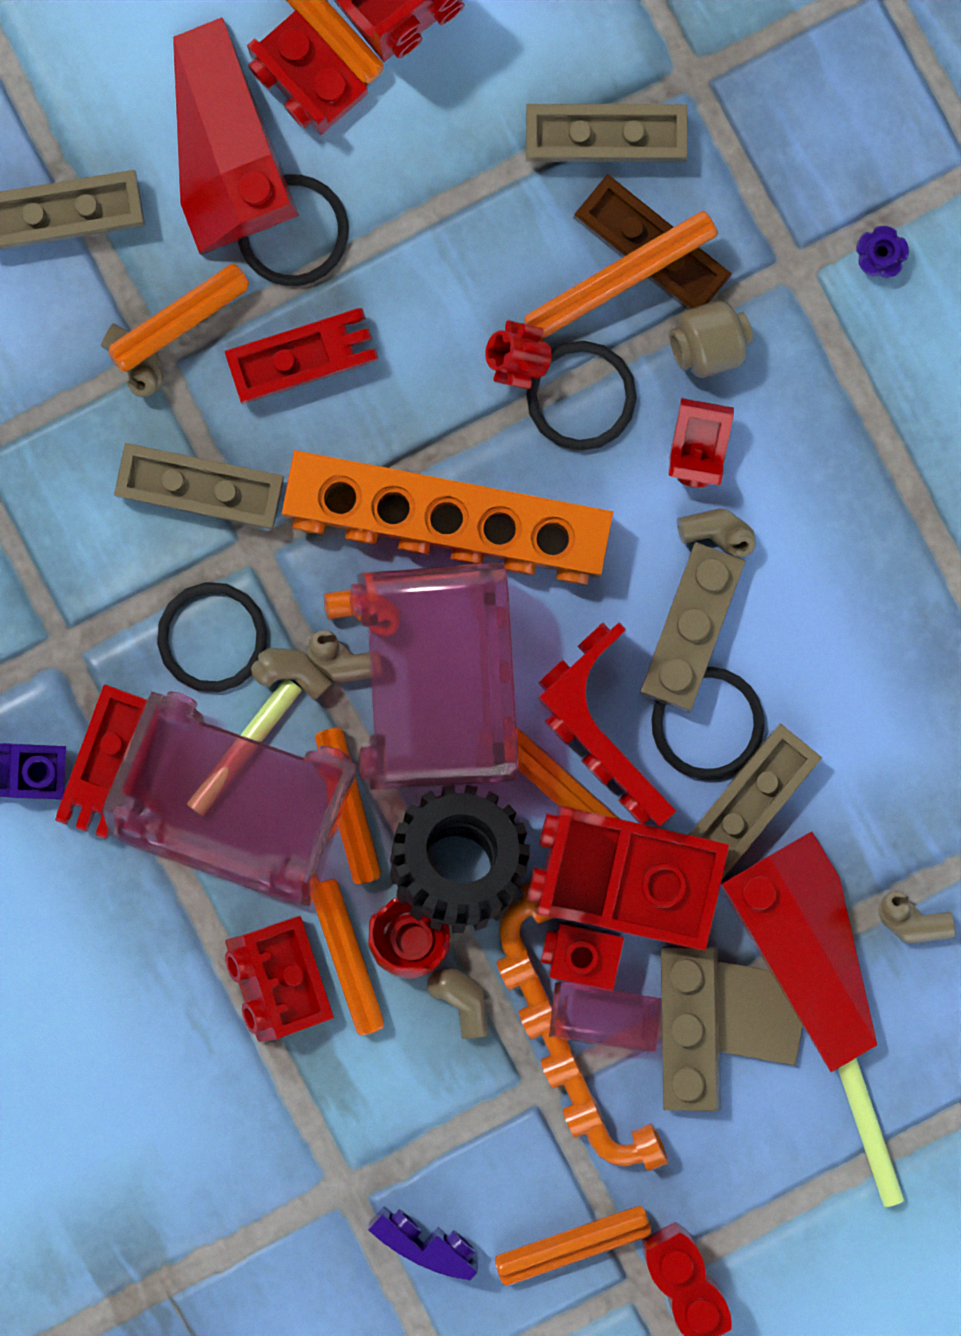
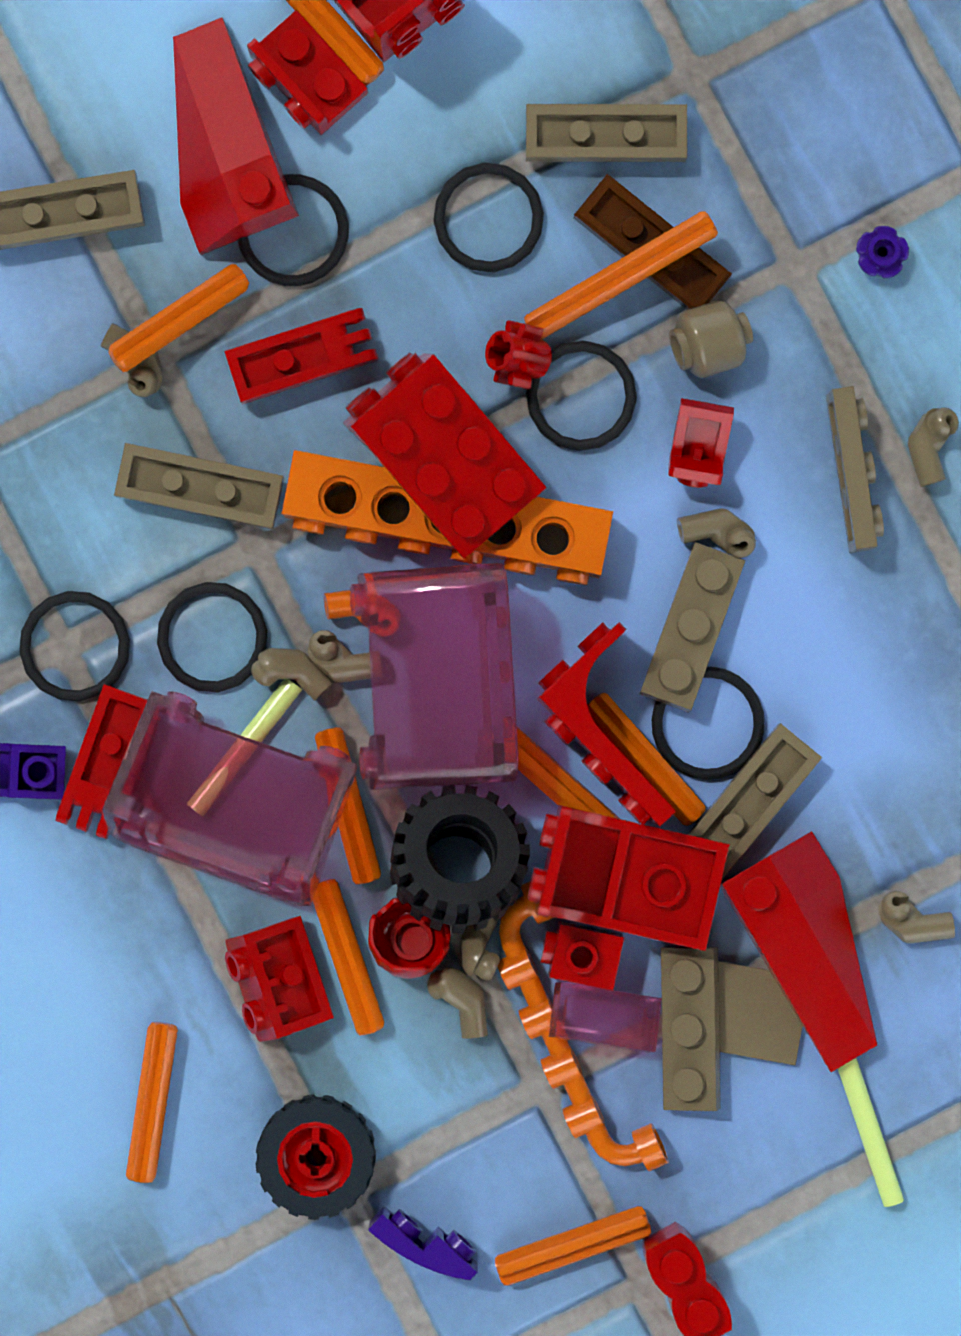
none -> black piece [19,591,130,701]
none -> orange axle [126,1022,178,1183]
none -> black wheel [255,1094,376,1220]
none -> red bracket [343,352,547,559]
none -> black piece [433,163,544,272]
none -> dark tan arm [461,918,500,981]
none -> orange axle [587,693,706,826]
none -> dark tan plate [826,386,884,553]
none -> dark tan arm [908,408,959,487]

